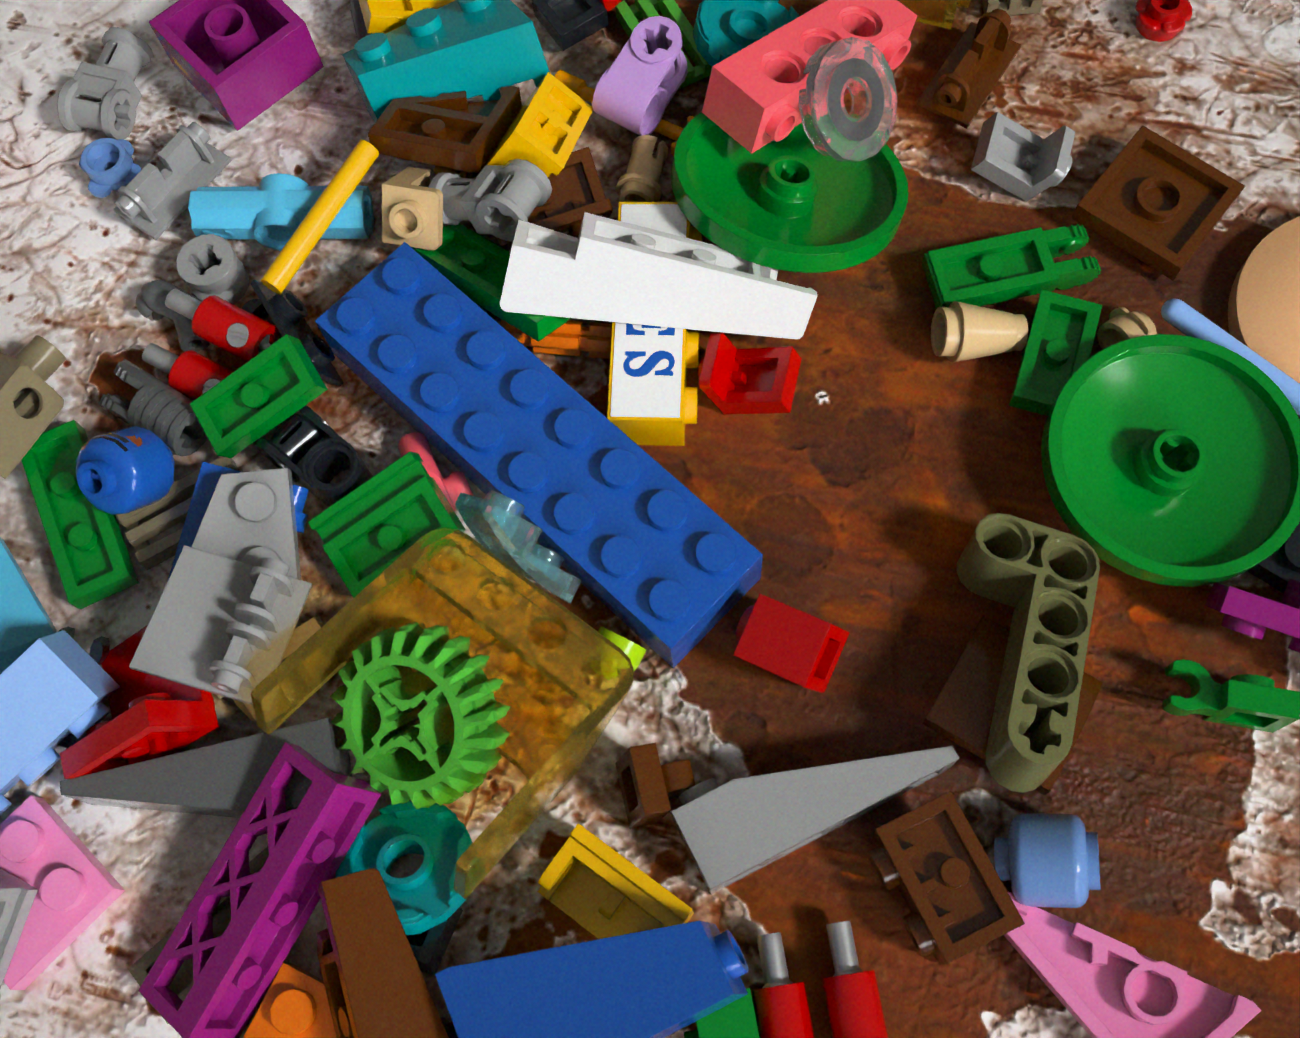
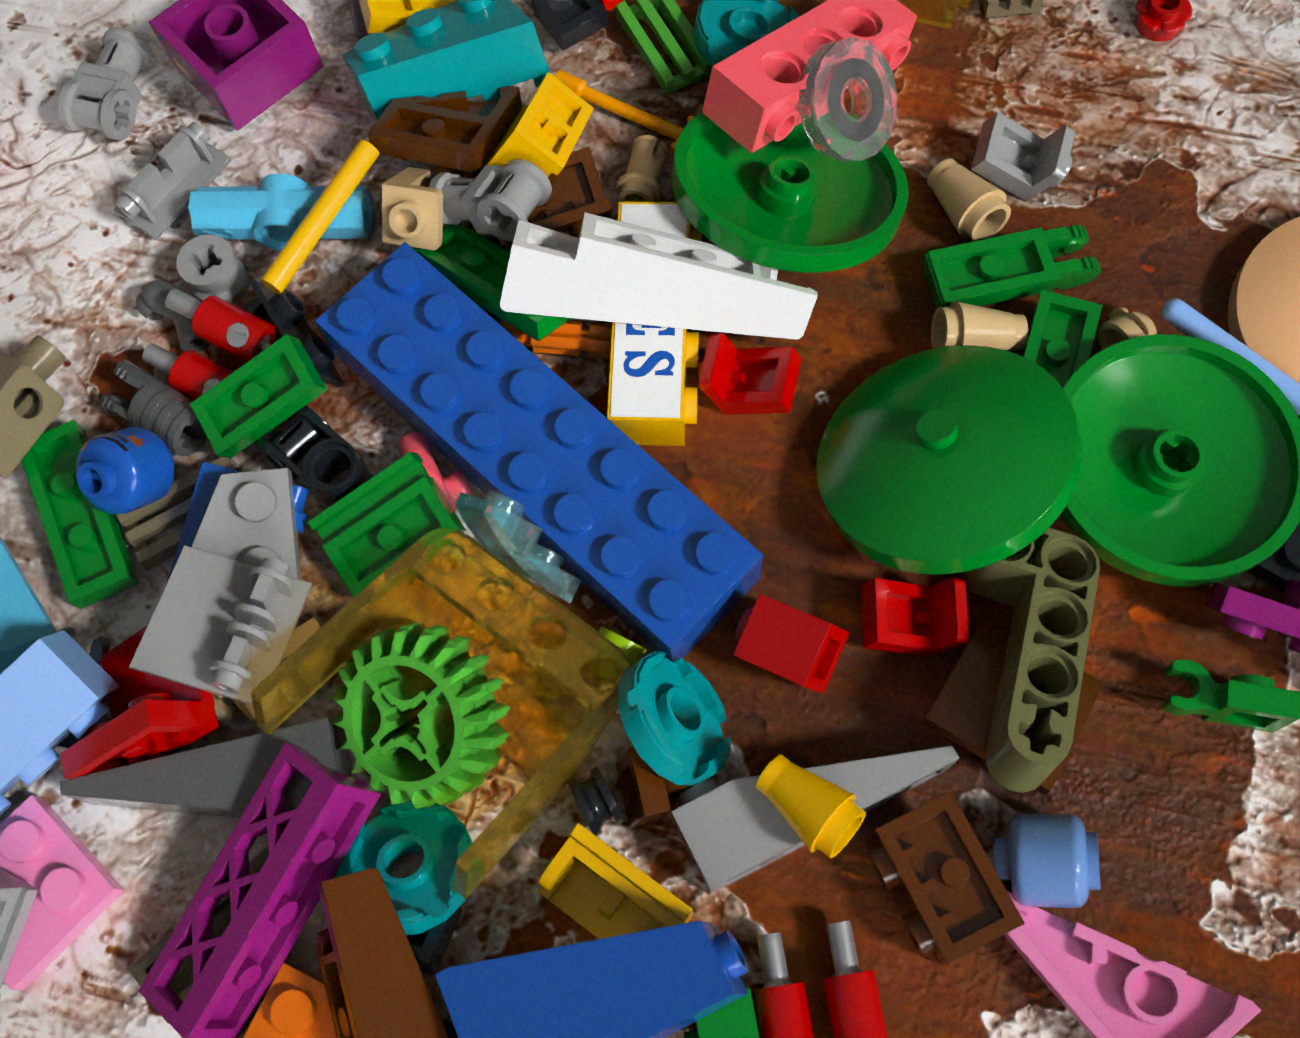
medium blue plate [79,138,142,198] -> none
lavender piece [592,16,688,136] -> none
reddish brown hinge [917,9,1021,129] -> none
reddish brown plate [1072,125,1245,281] -> none
none -> black bush [567,766,625,837]
none -> teal tile [618,651,731,786]
none -> yellow cone [755,754,866,859]
none -> green dish [816,345,1082,575]
none -> red bracket [861,578,970,657]
none -> tan cone [927,158,1011,241]

